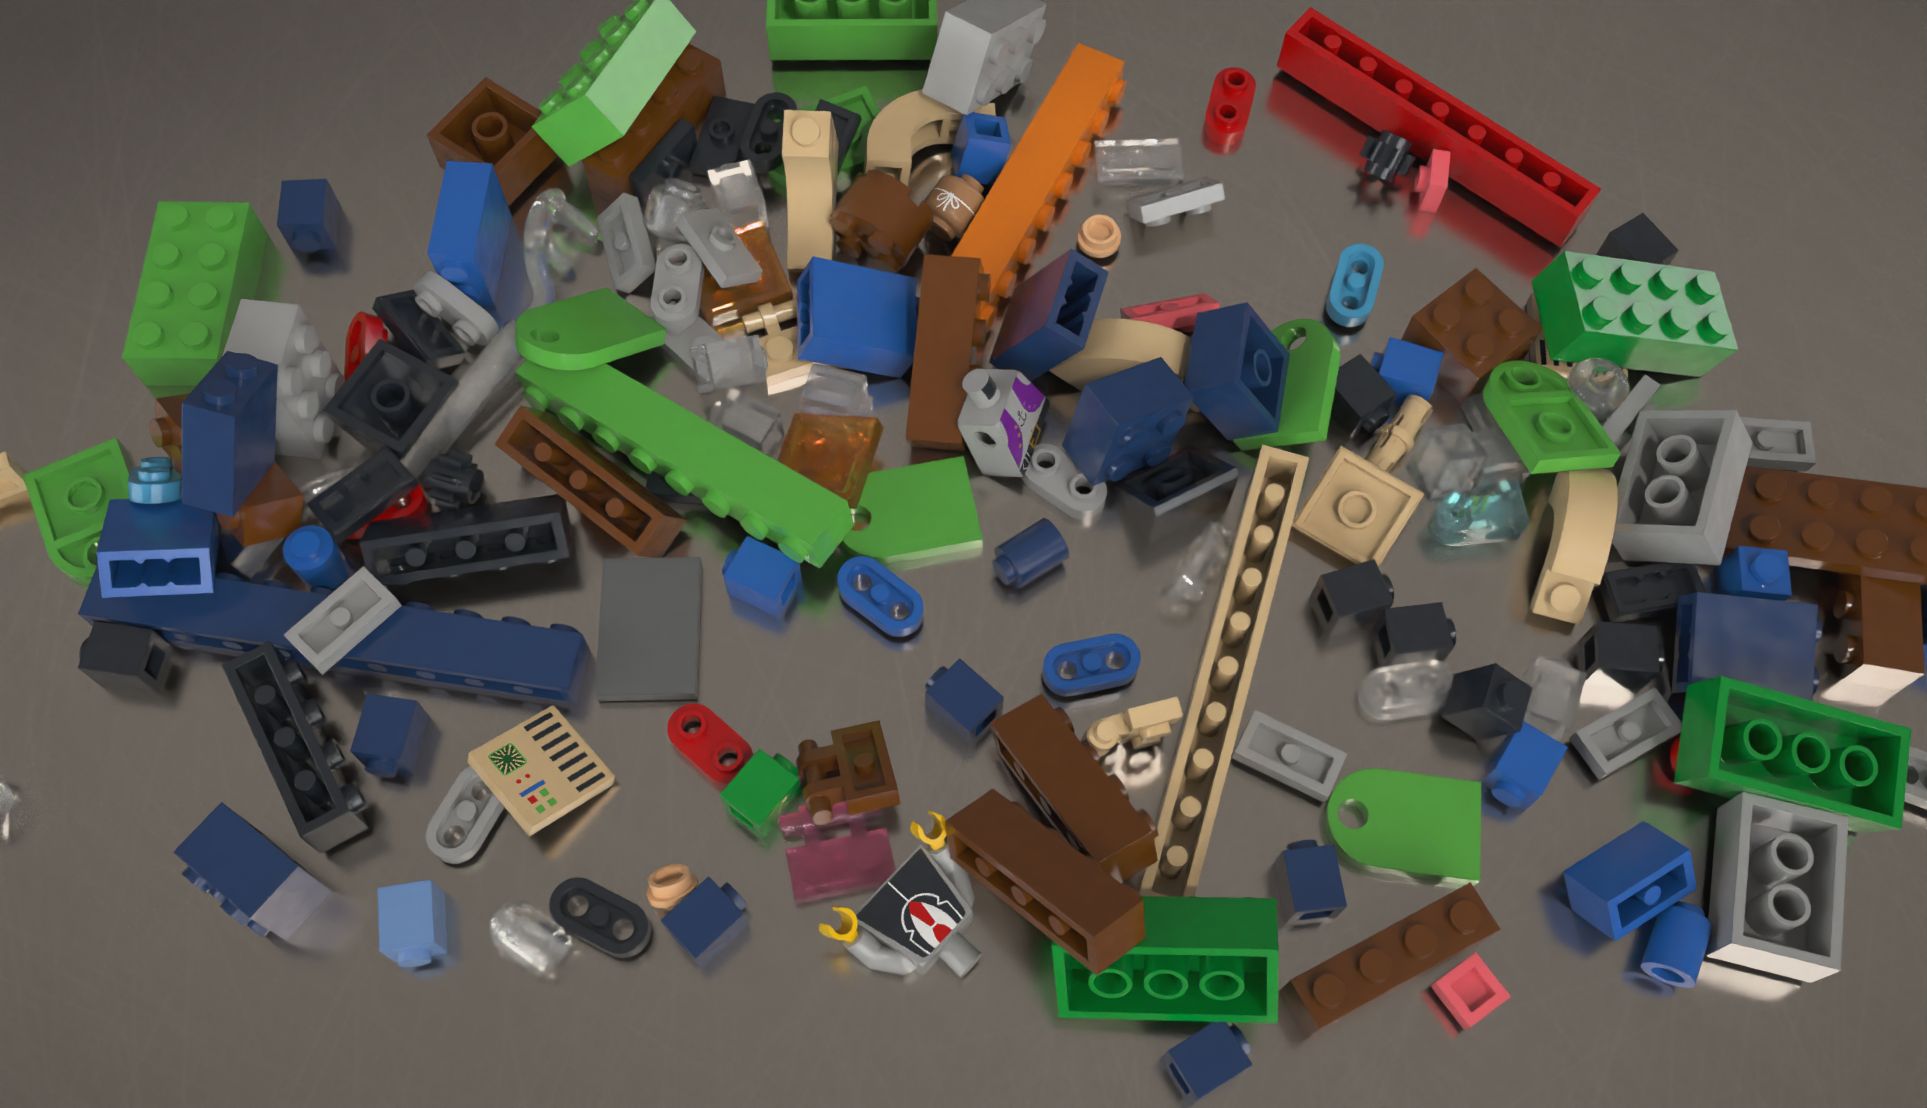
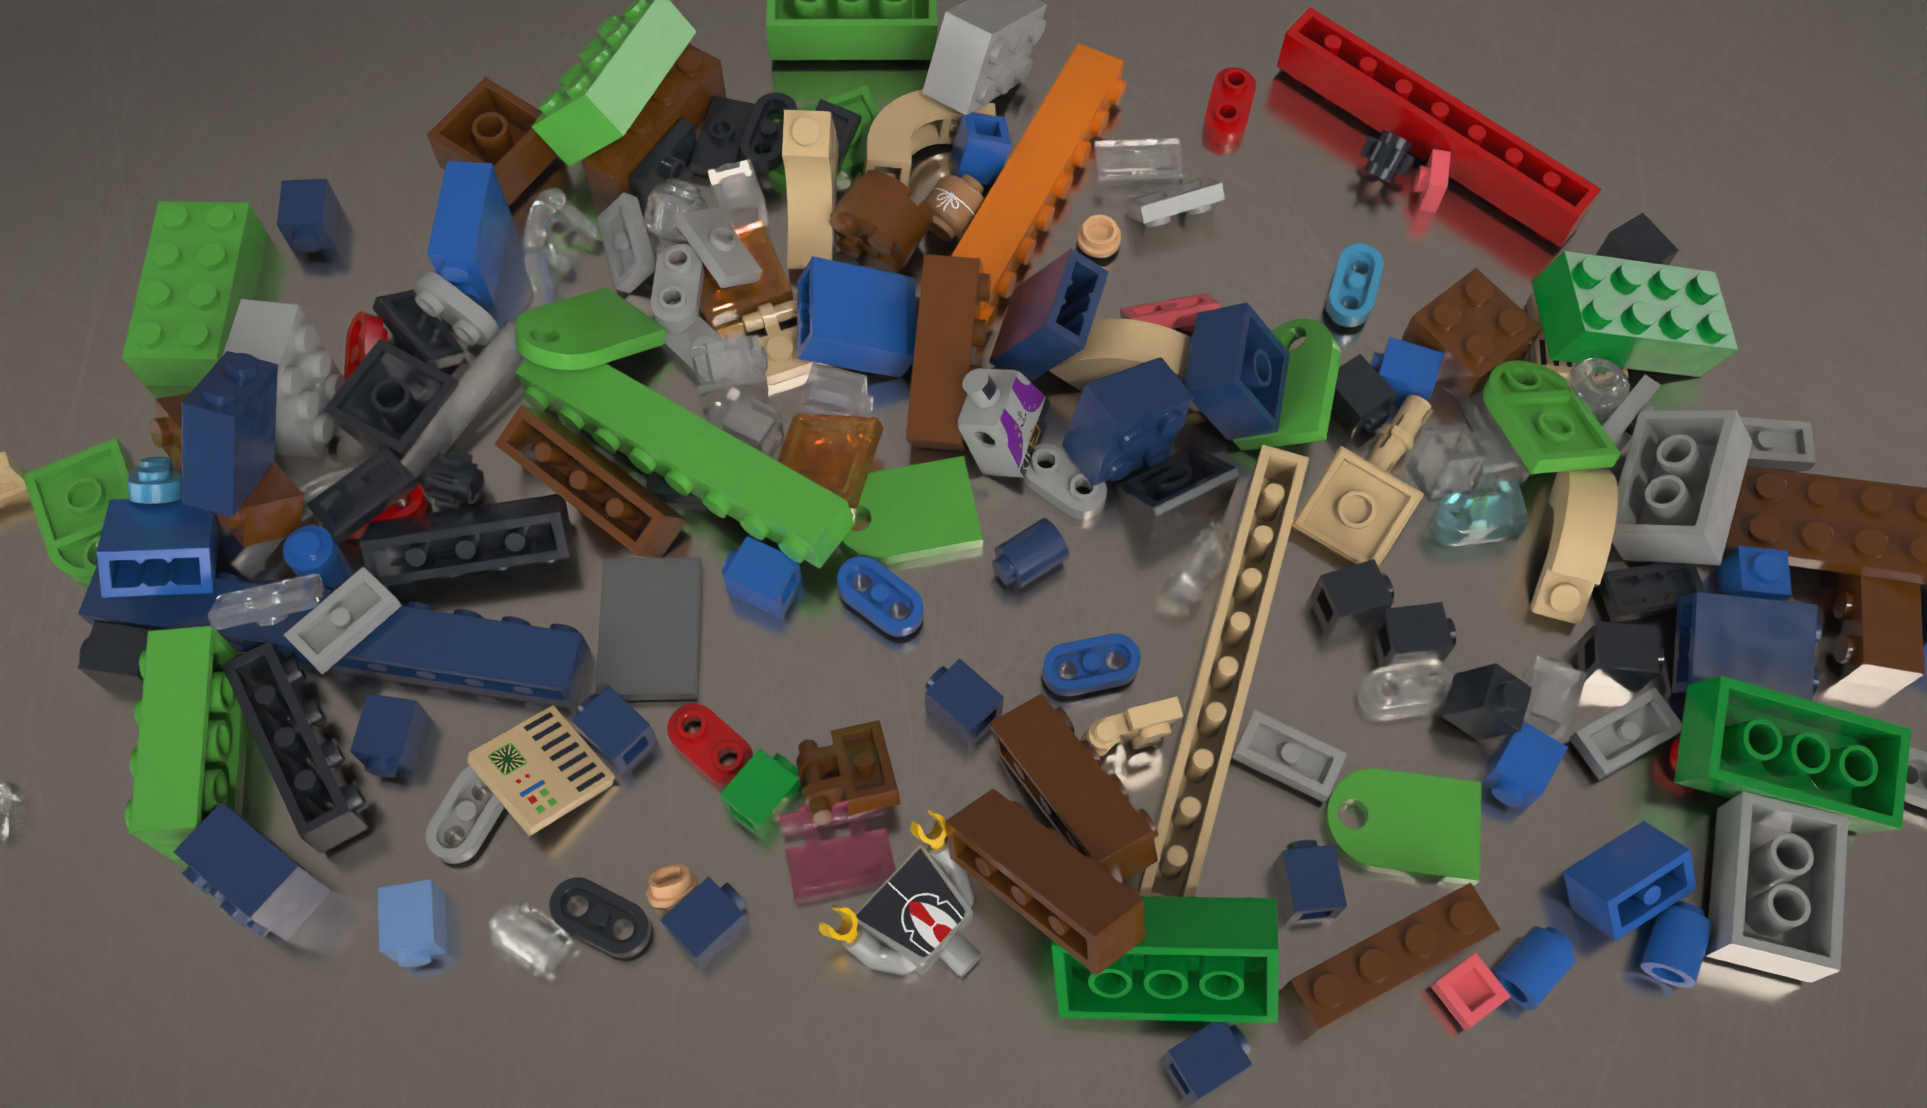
none -> bright green brick [125,626,245,860]
none -> clear plate [208,573,324,631]
none -> dark blue brick [571,685,658,776]
none -> blue brick [1492,926,1576,1010]

